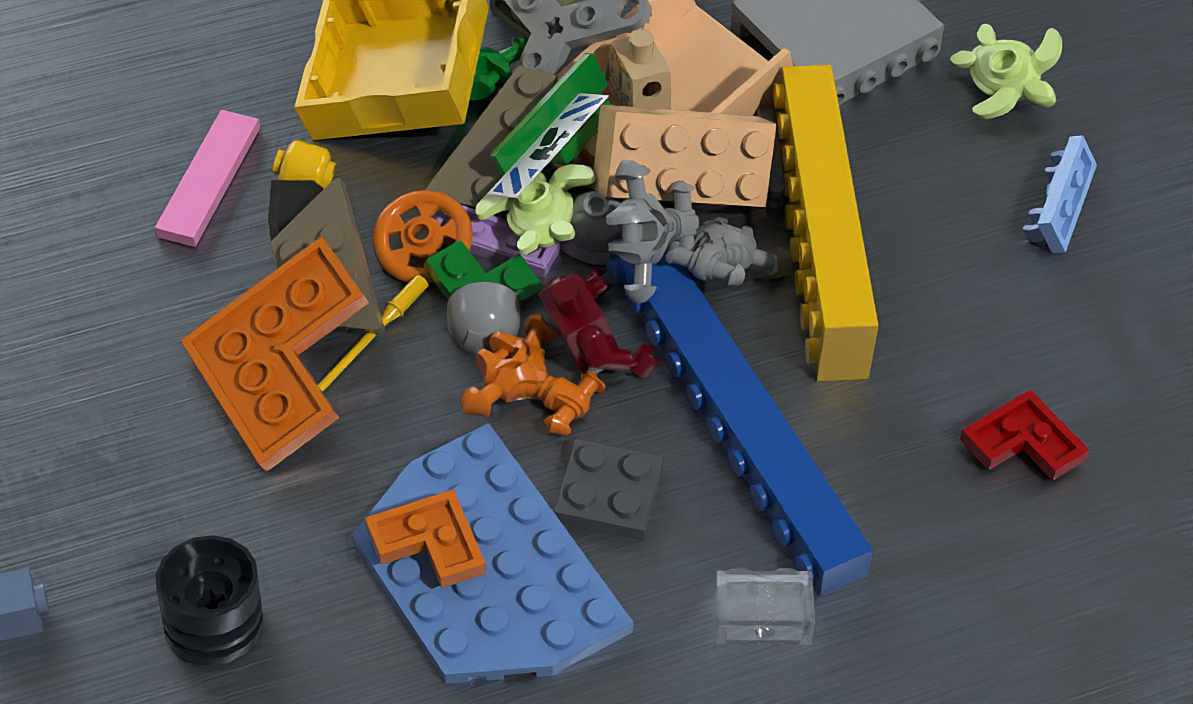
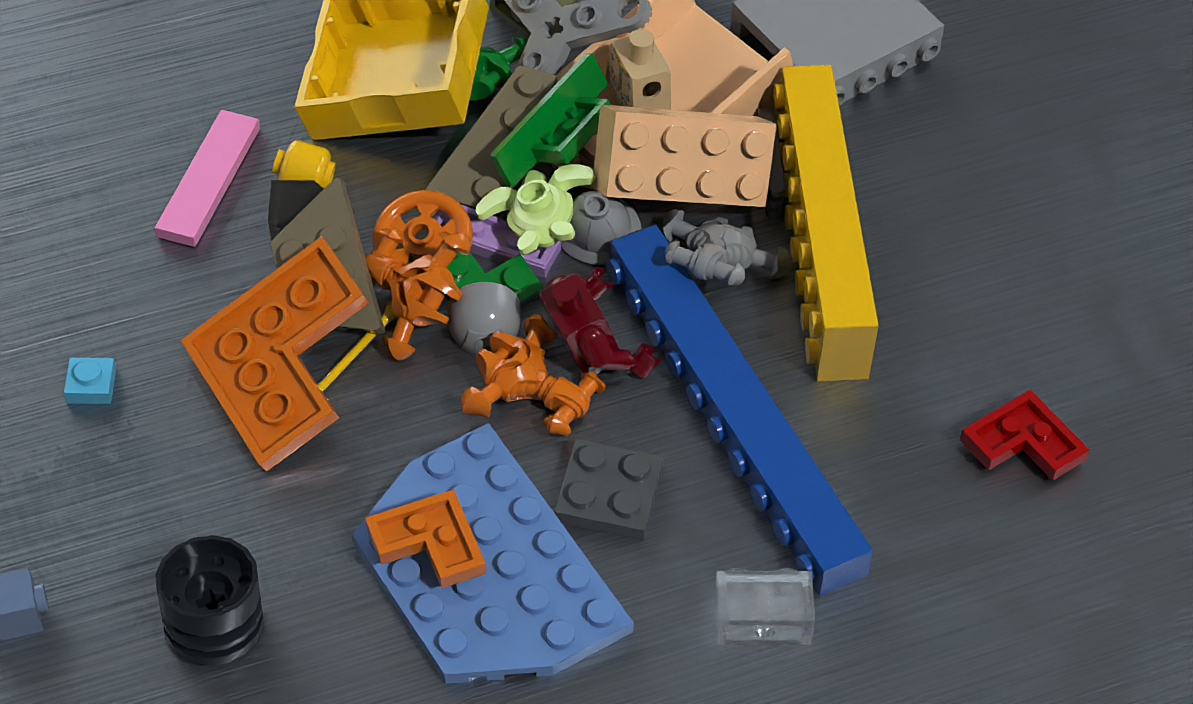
white sticker [487,93,609,198] -> none
light grey piece [606,159,699,304] -> none
yellowish green animal [950,24,1062,119] -> none
light blue plate [1023,135,1097,253] -> none
none -> medium azure plate [64,358,117,404]
none -> orange piece [365,228,471,361]

